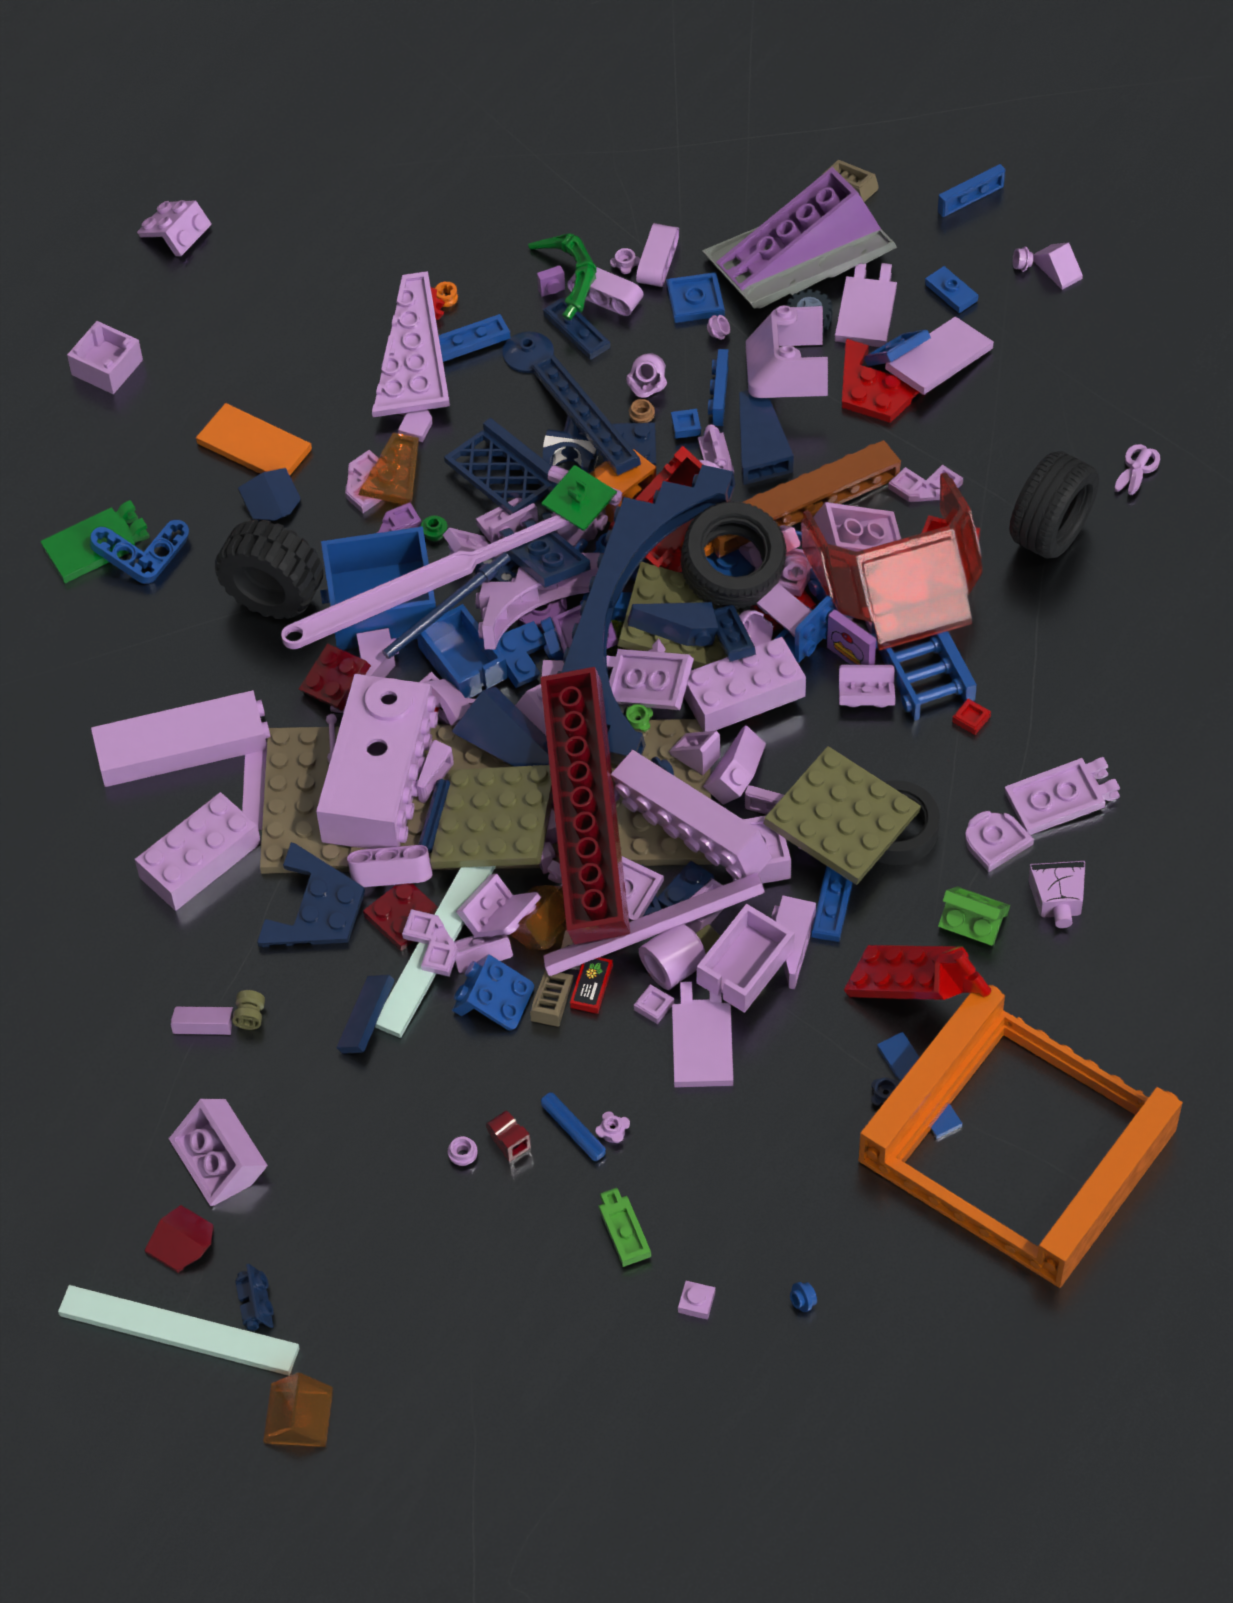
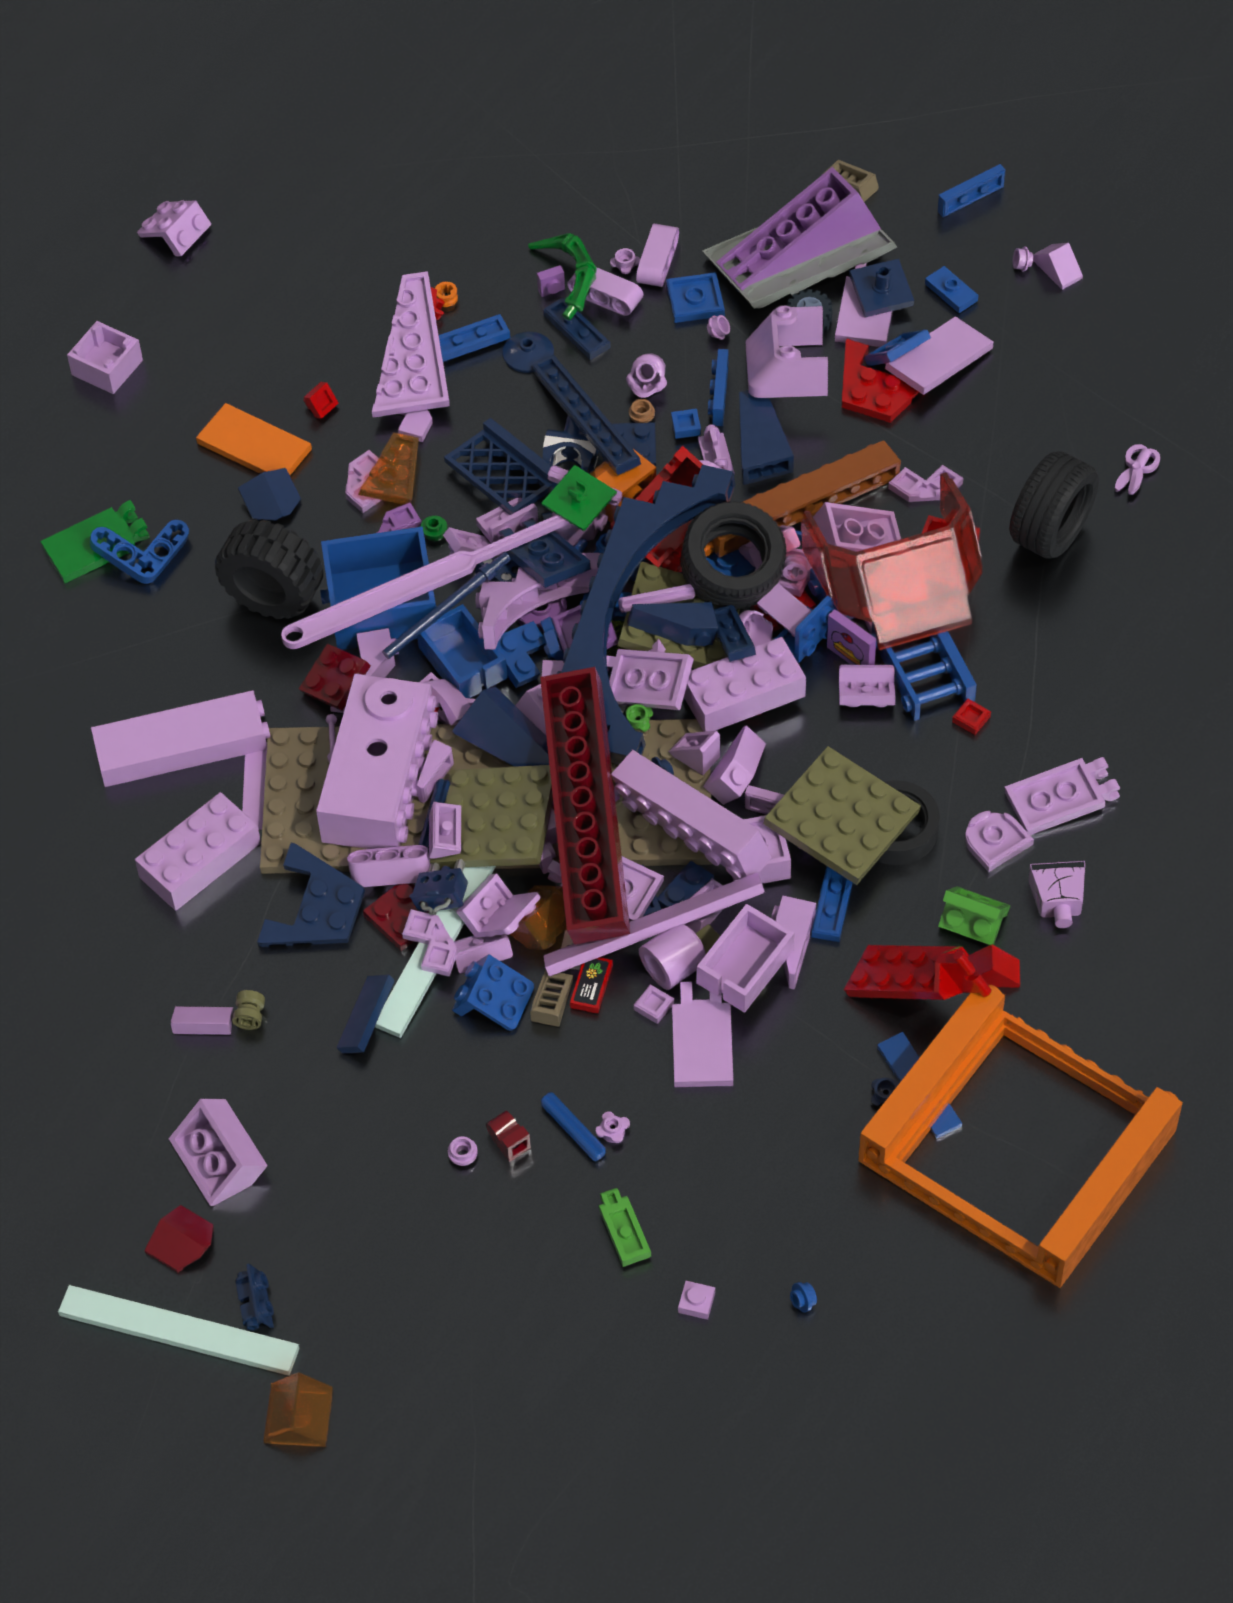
none -> red tile [303,382,339,419]
none -> dark blue piece [409,859,468,915]
none -> lavender slope [429,802,461,859]
none -> lavender axle [618,584,695,612]
none -> dark blue tile [849,259,914,318]
none -> red slope [968,944,1020,988]

